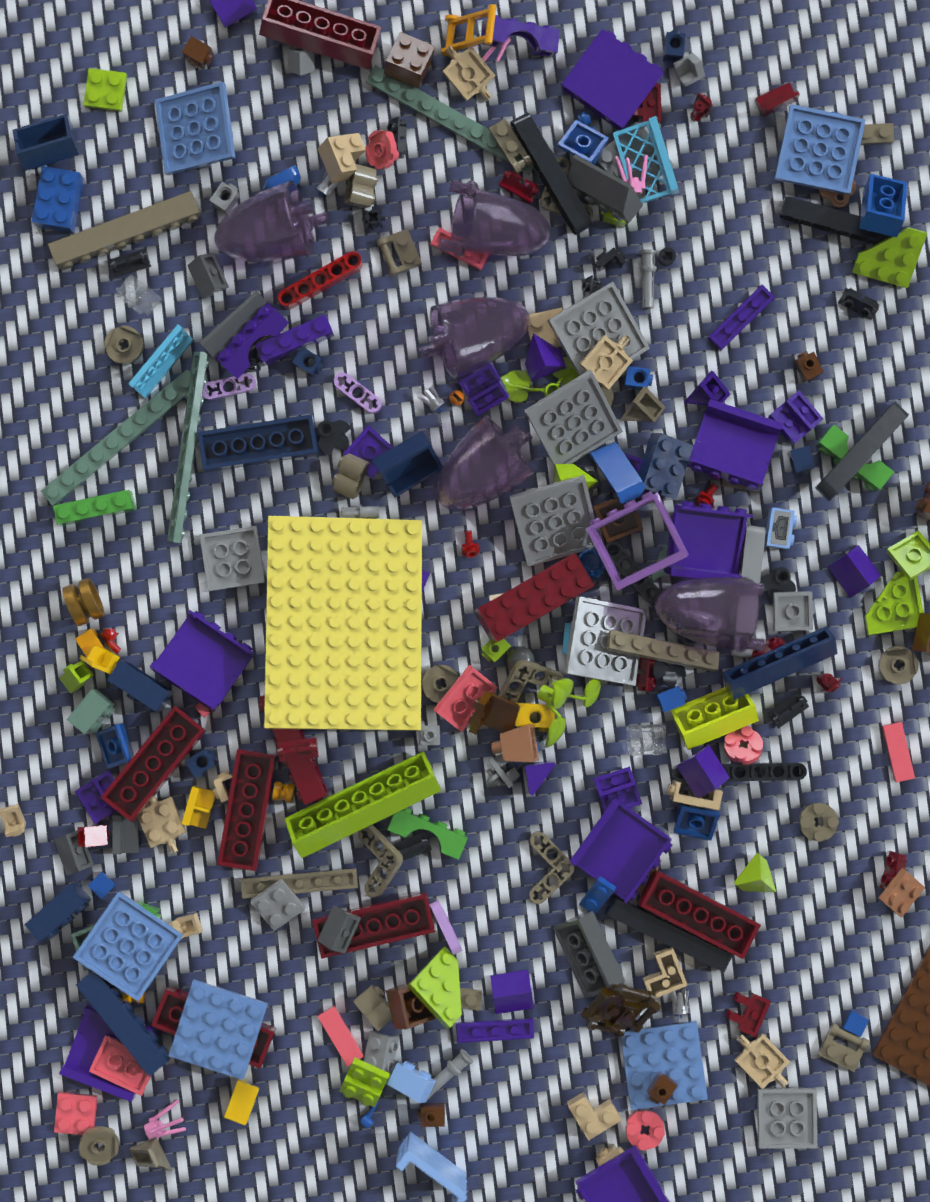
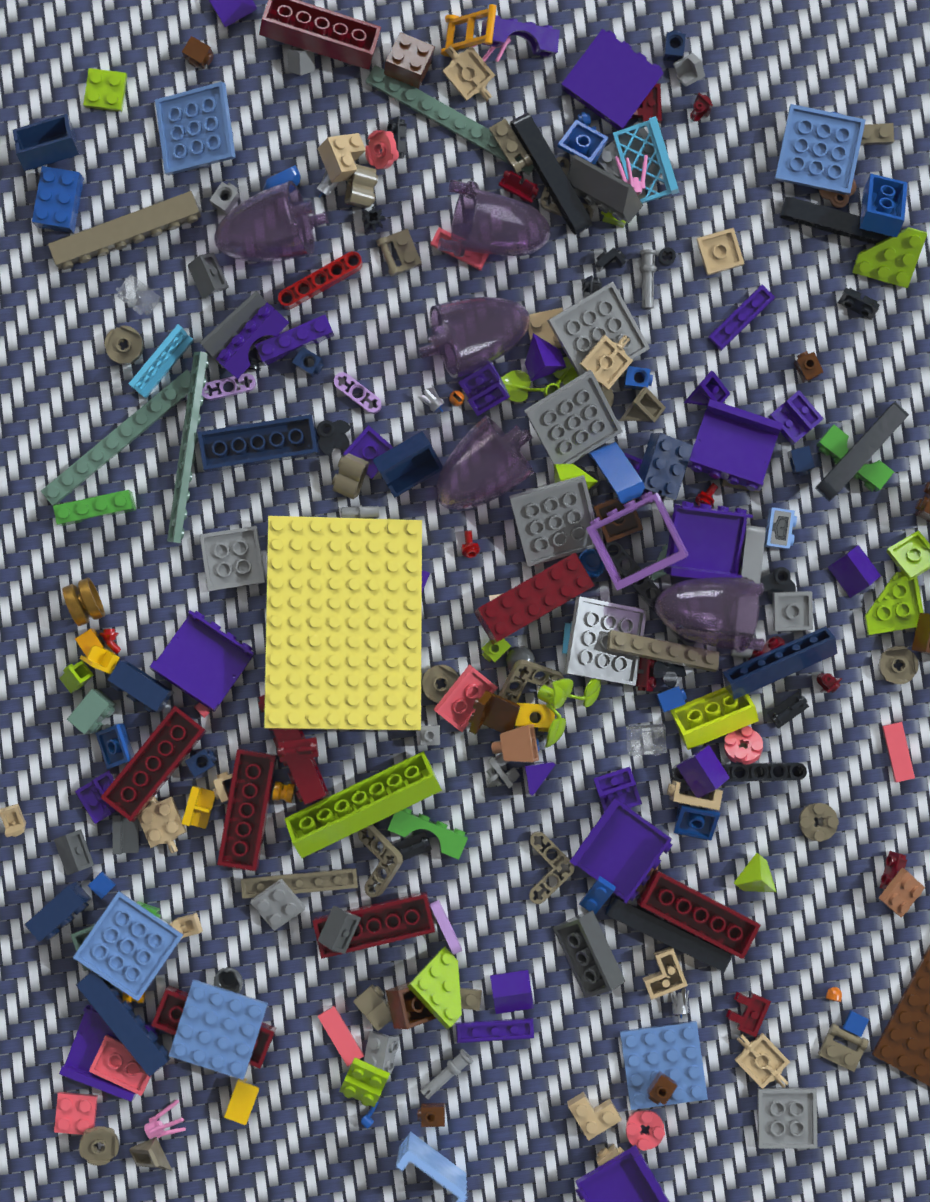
brick [77,825,109,847] -> none
black hinge [109,248,151,278] -> none
light blue brick [387,1061,436,1103] -> none
dark brown brick [581,983,661,1037] -> none
dark red panel [754,82,800,117] -> none
none -> dark grey hair [214,967,243,994]
none -> tan plate [696,228,744,276]
none -> orange hinge [826,987,842,1002]

